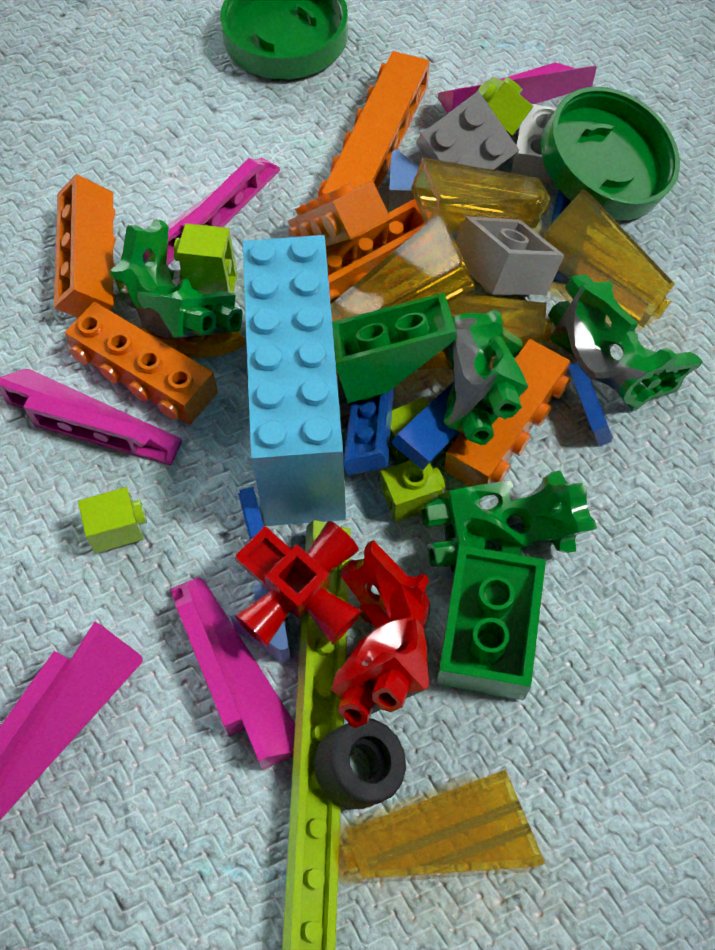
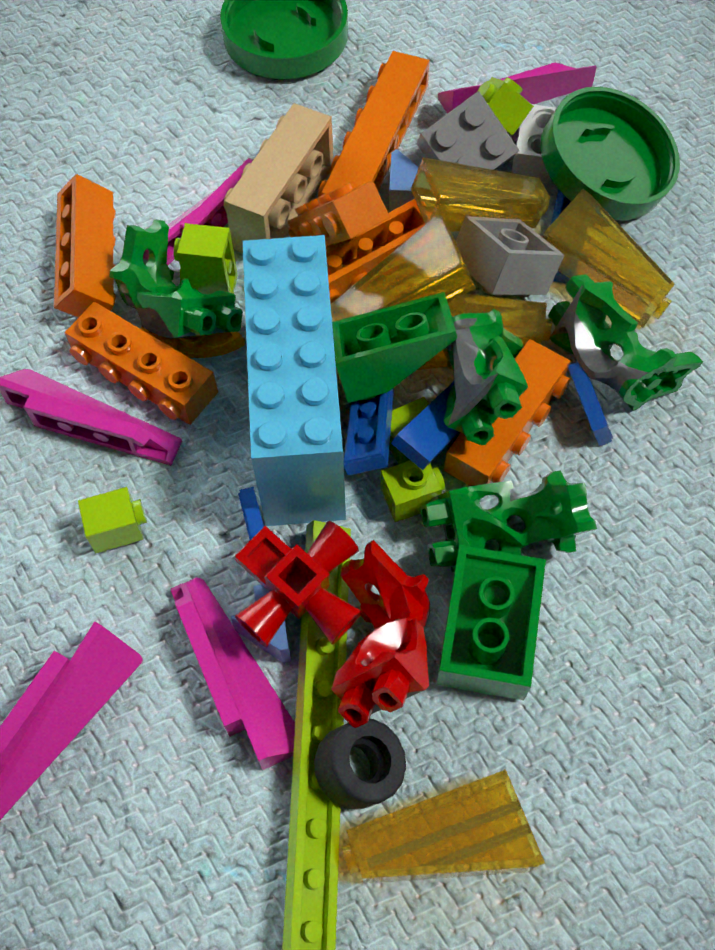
none -> tan brick [224,103,333,253]

